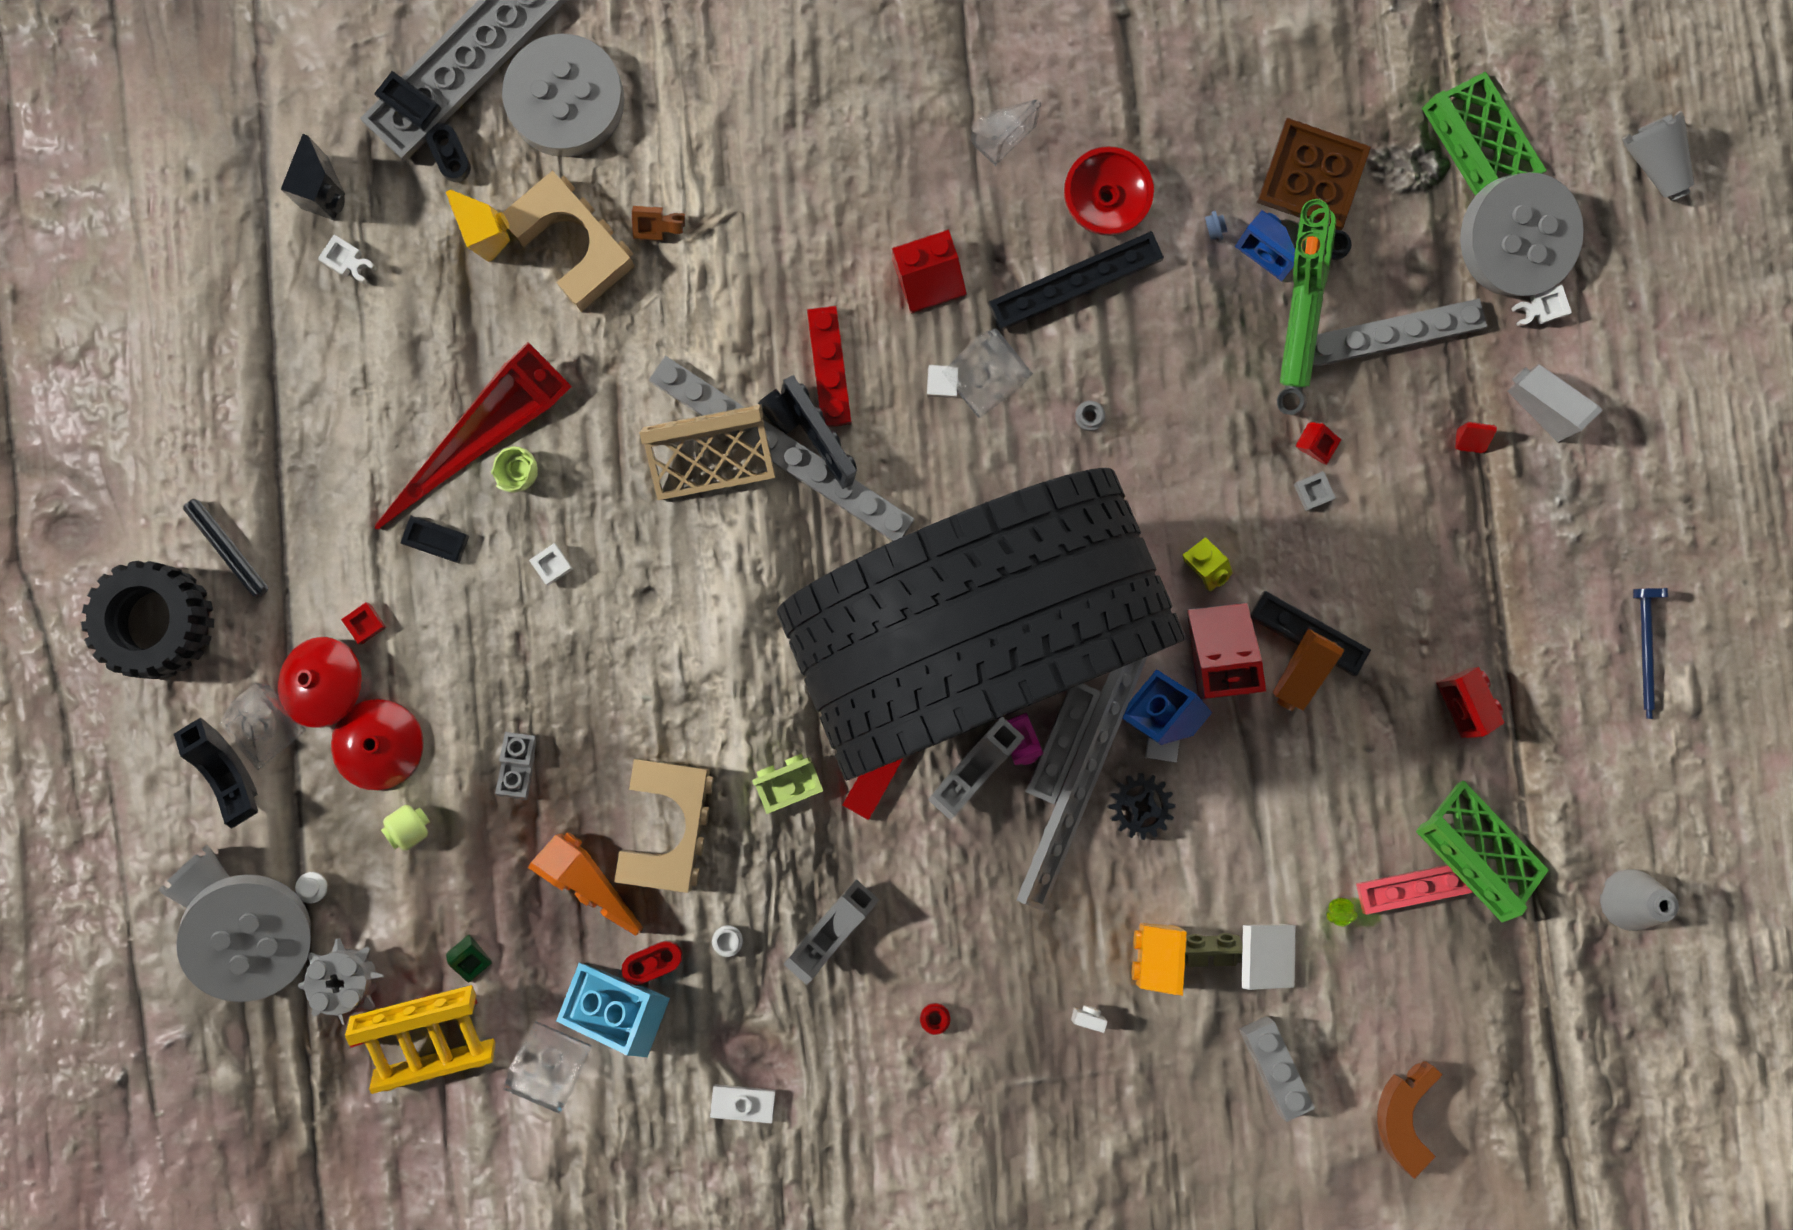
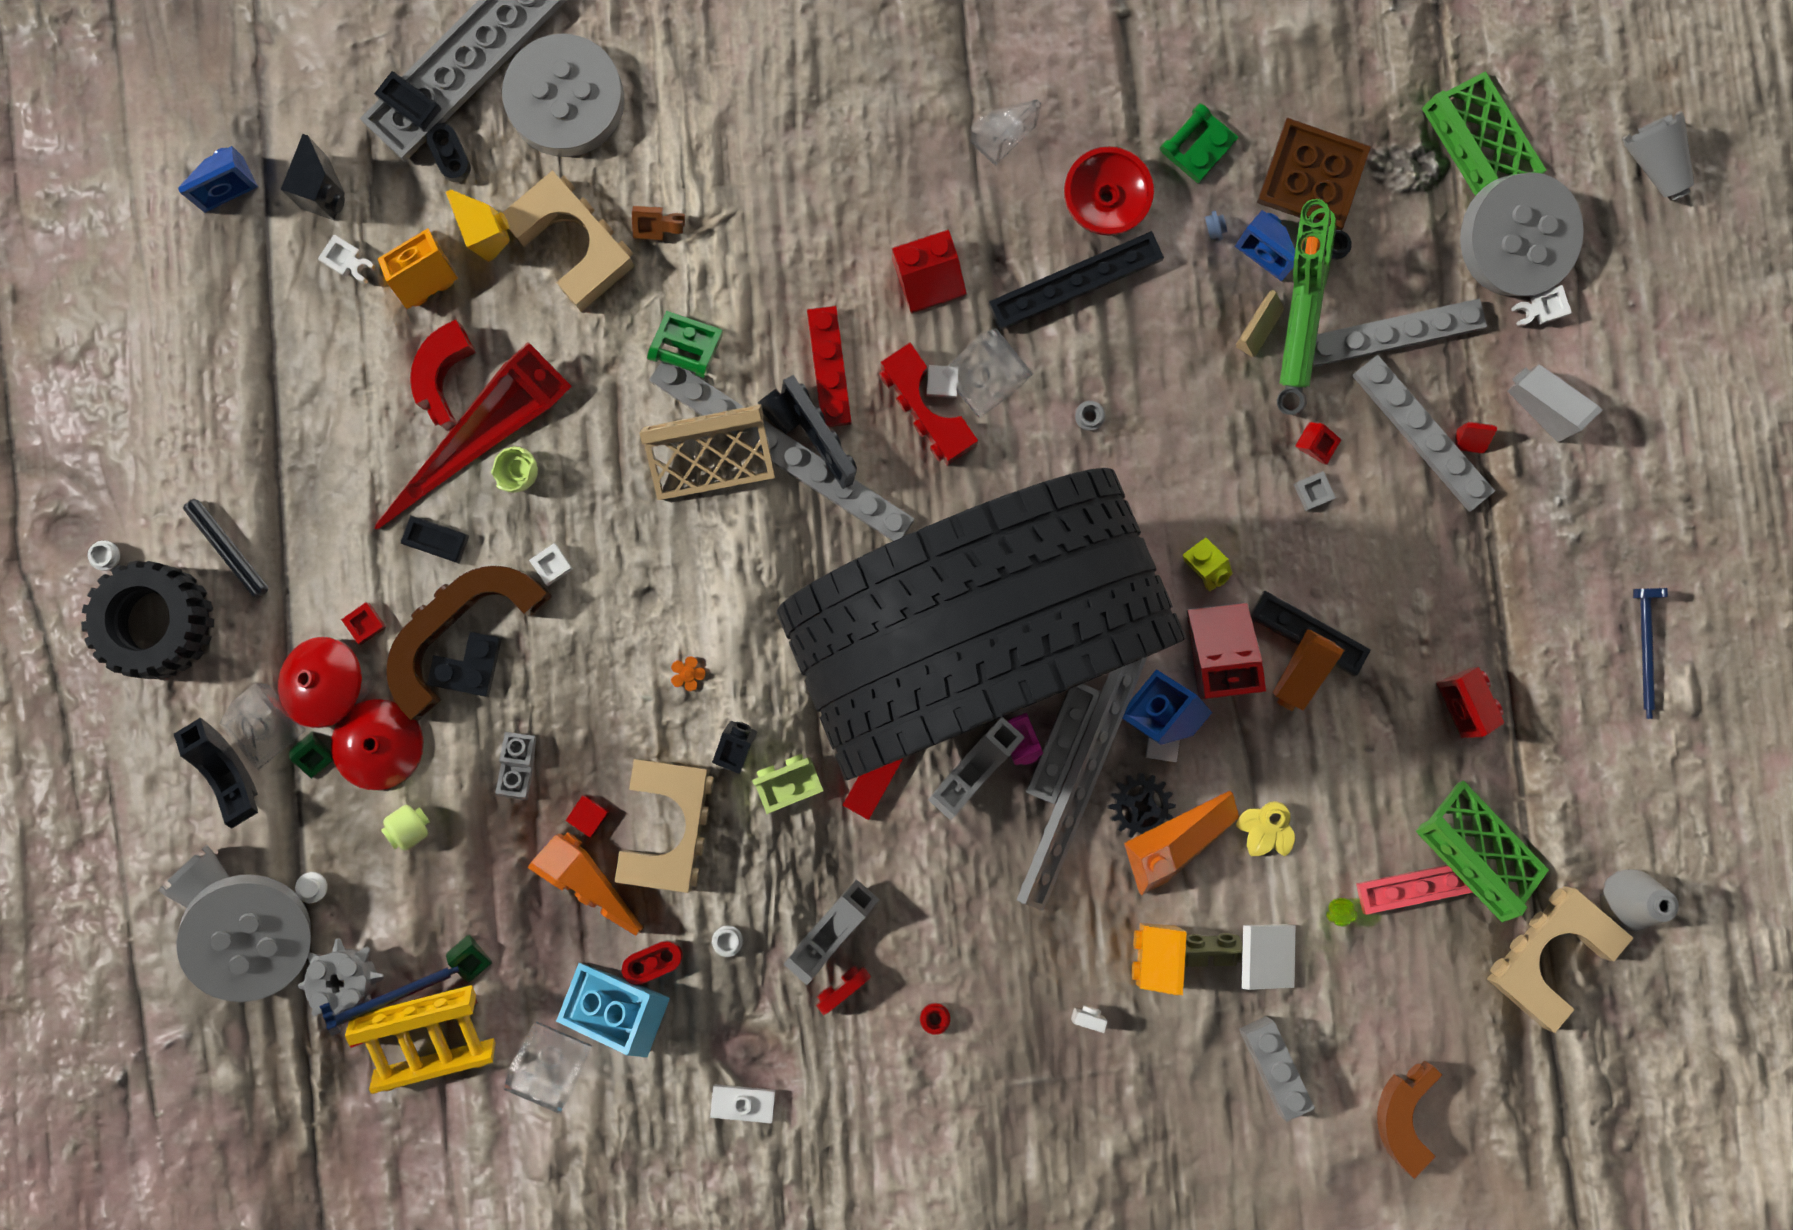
none -> white plate [88,541,120,571]
none -> blue slope [178,146,258,213]
none -> dark green slope [289,732,333,779]
none -> dark blue piece [320,966,460,1036]
none -> light orange slope [378,228,458,309]
none -> reddish brown arch [387,566,552,721]
none -> red arch [410,319,476,431]
none -> black plate [427,632,502,697]
none -> red tile [565,795,609,838]
none -> green plate [647,311,723,379]
none -> orange plant [671,656,705,691]
none -> black bracket [712,721,758,774]
none -> red plate [815,966,871,1016]
none -> red arch [879,342,978,466]
none -> orange wedge [1124,790,1239,895]
none -> green plate [1160,103,1239,184]
none -> tan slope [1236,290,1284,357]
none -> light yellow plate [1236,801,1295,856]
none -> light grey plate [1352,354,1495,511]
none -> tan arch [1487,886,1633,1033]

